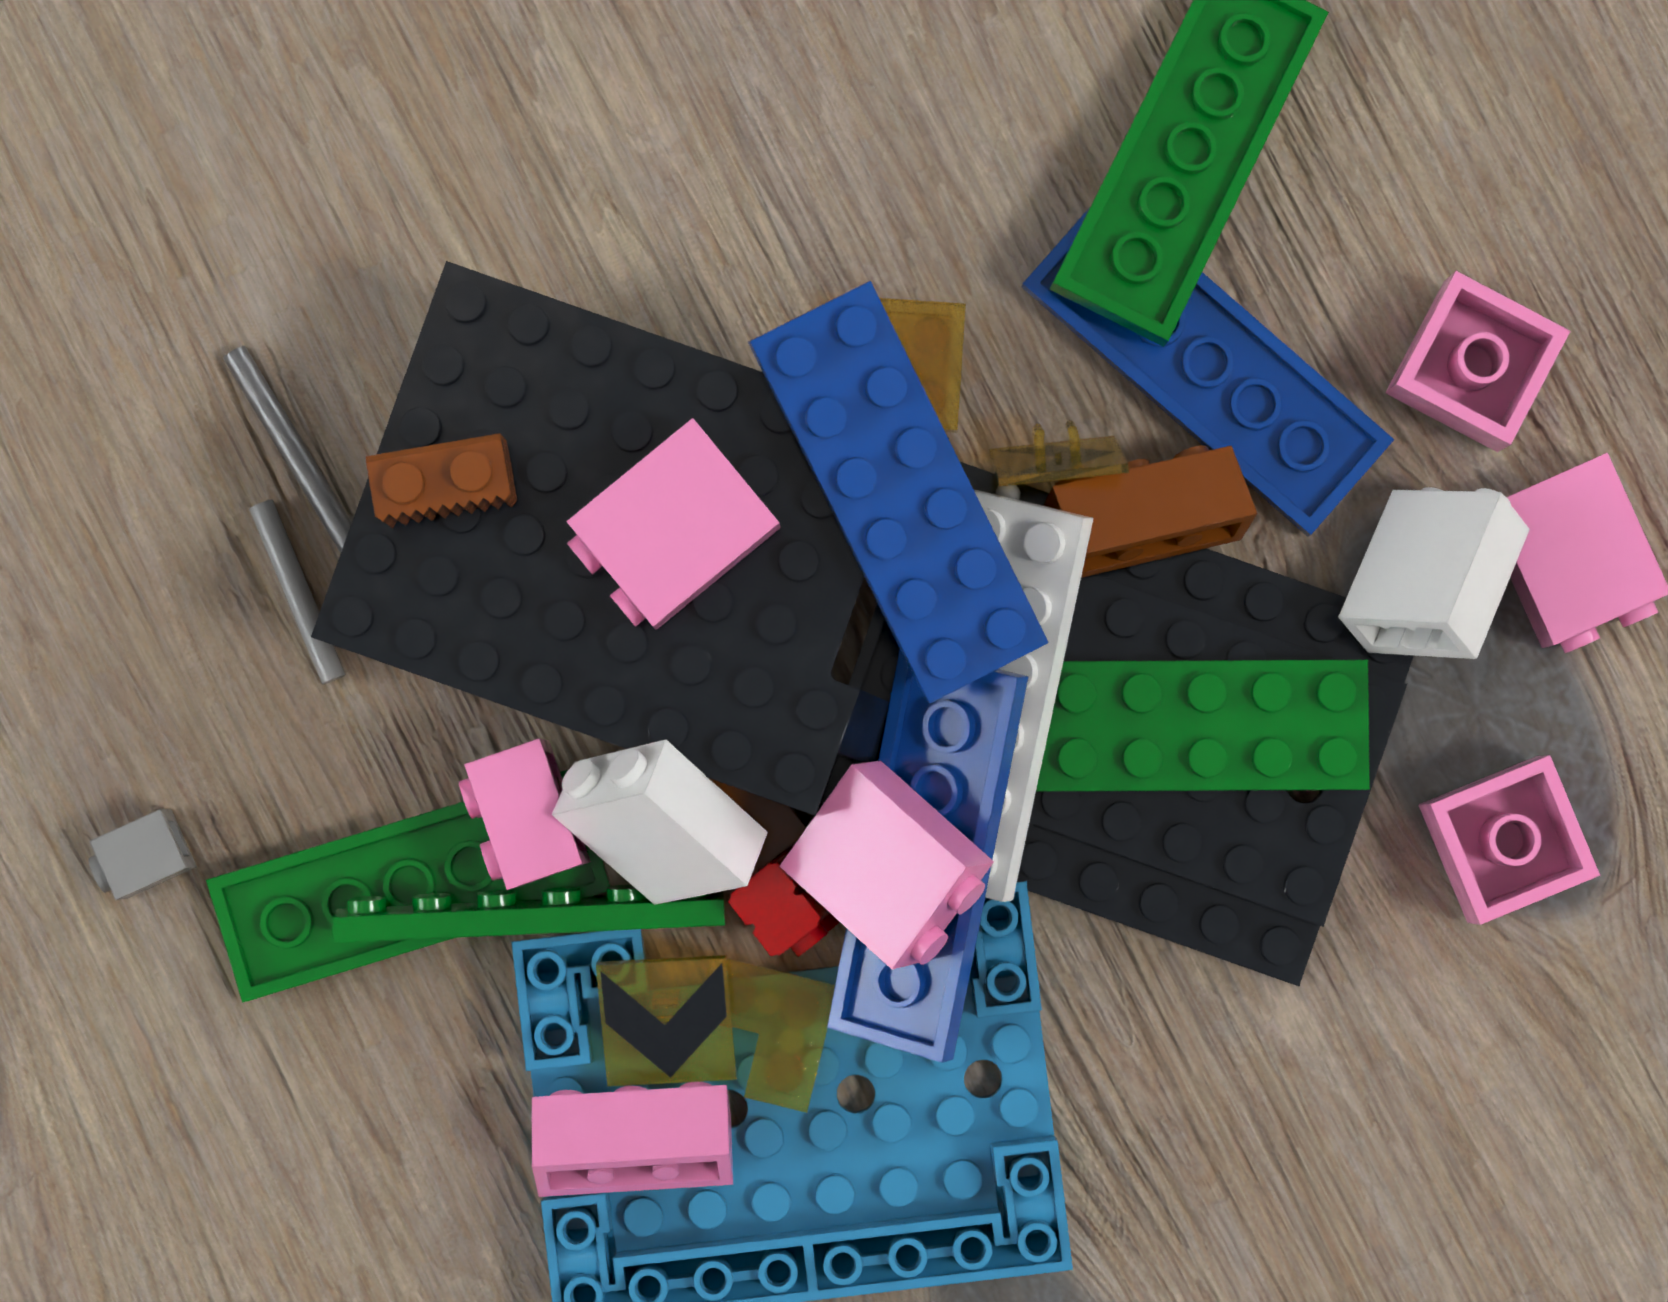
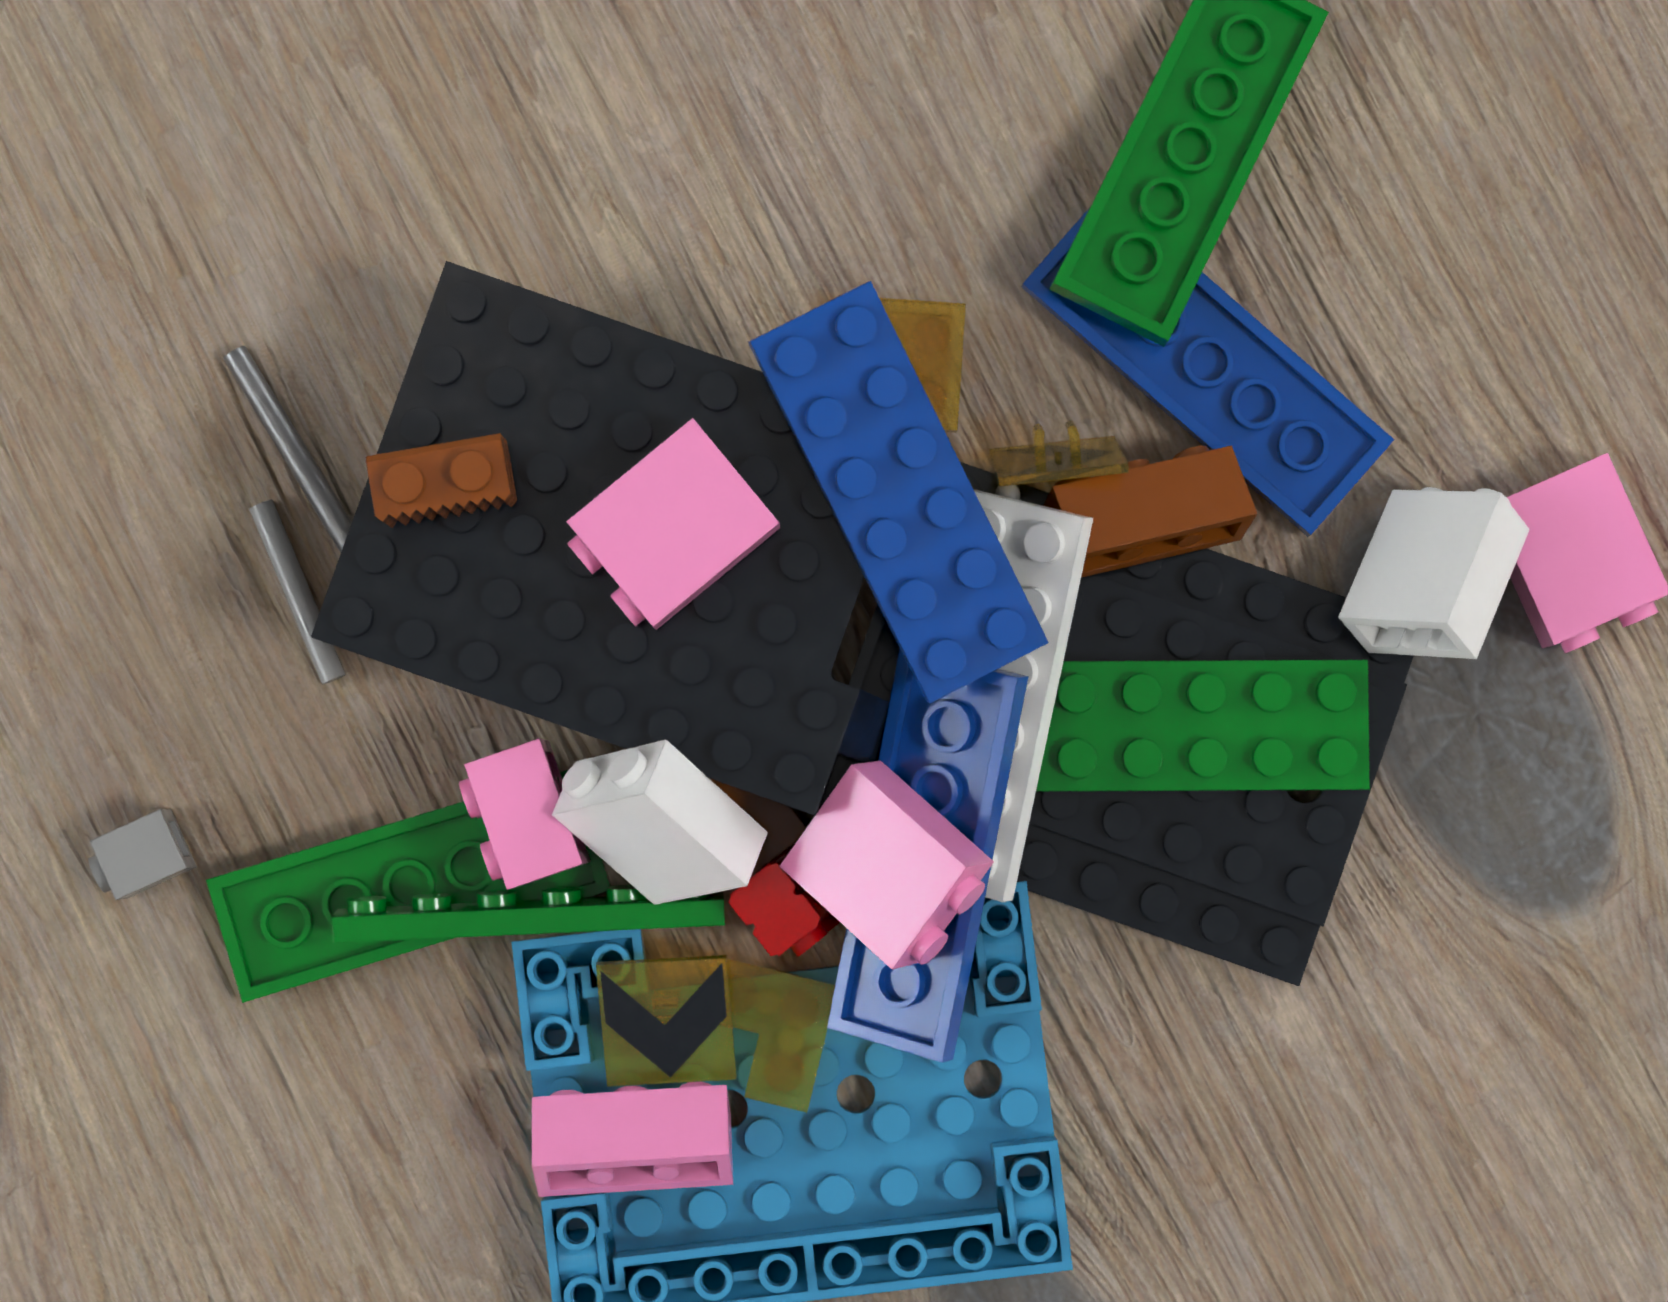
bright pink brick [1385,271,1570,452] -> none
bright pink brick [1418,755,1600,925] -> none

